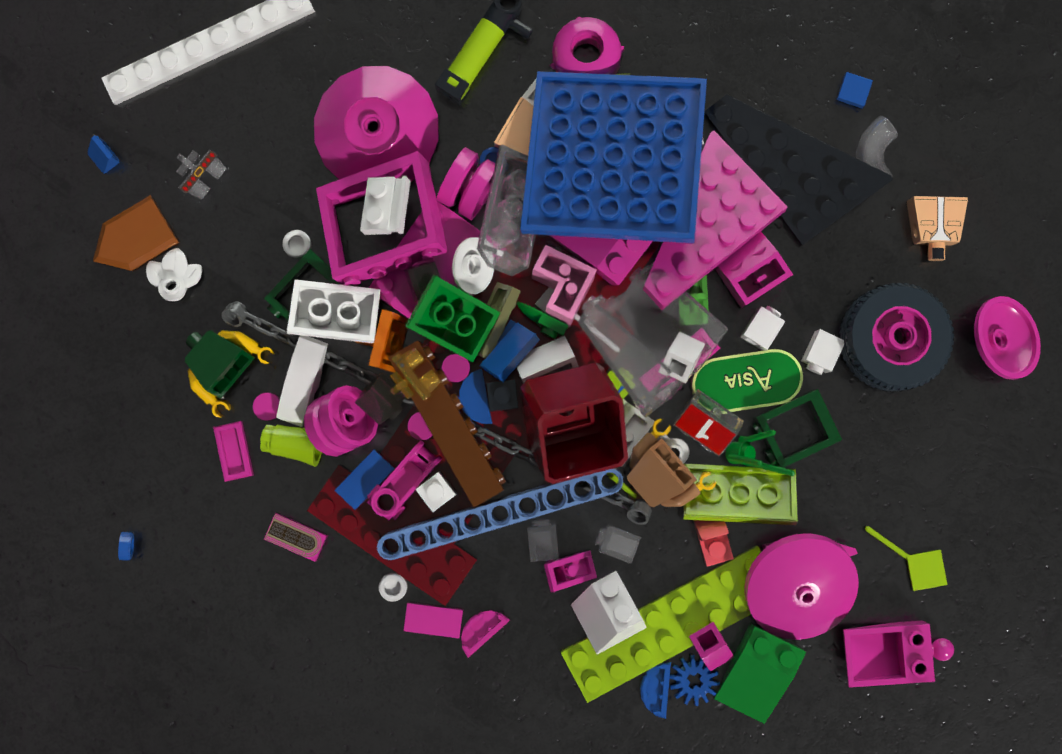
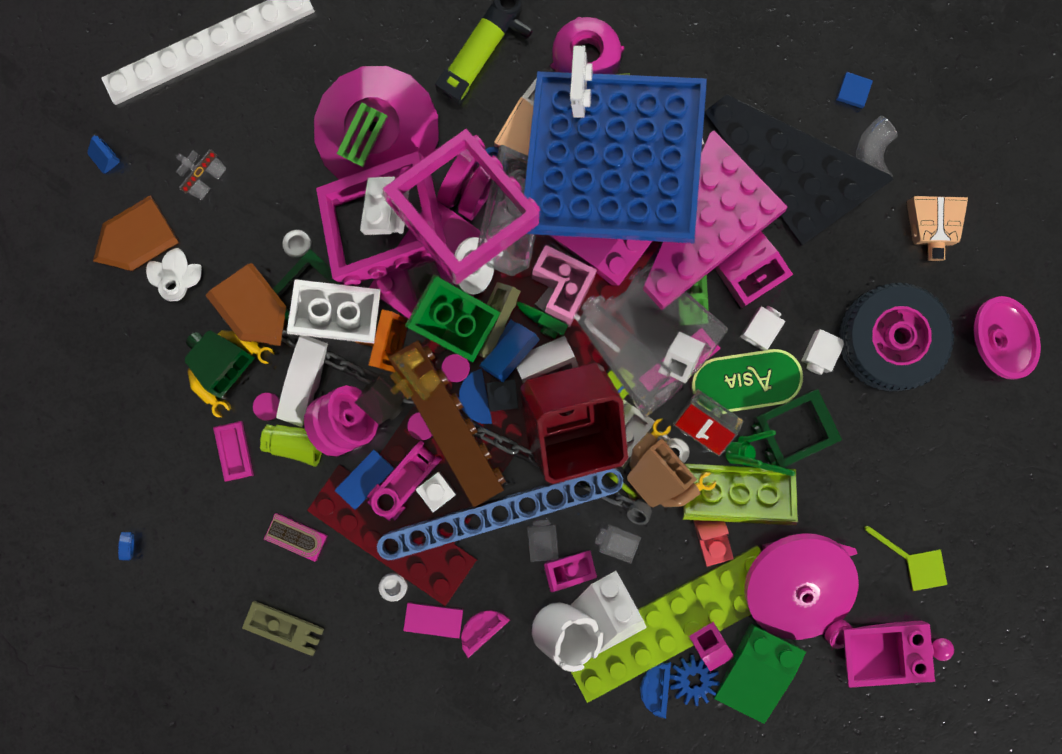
none -> dark orange tile [206,263,286,346]
none -> olive hinge [242,601,324,656]
none -> bright green tile [337,102,388,167]
none -> dark pink window [382,129,540,285]
none -> white cylinder [532,602,603,672]
none -> white plate [570,46,593,117]
none -> dark pink tile [825,620,852,649]

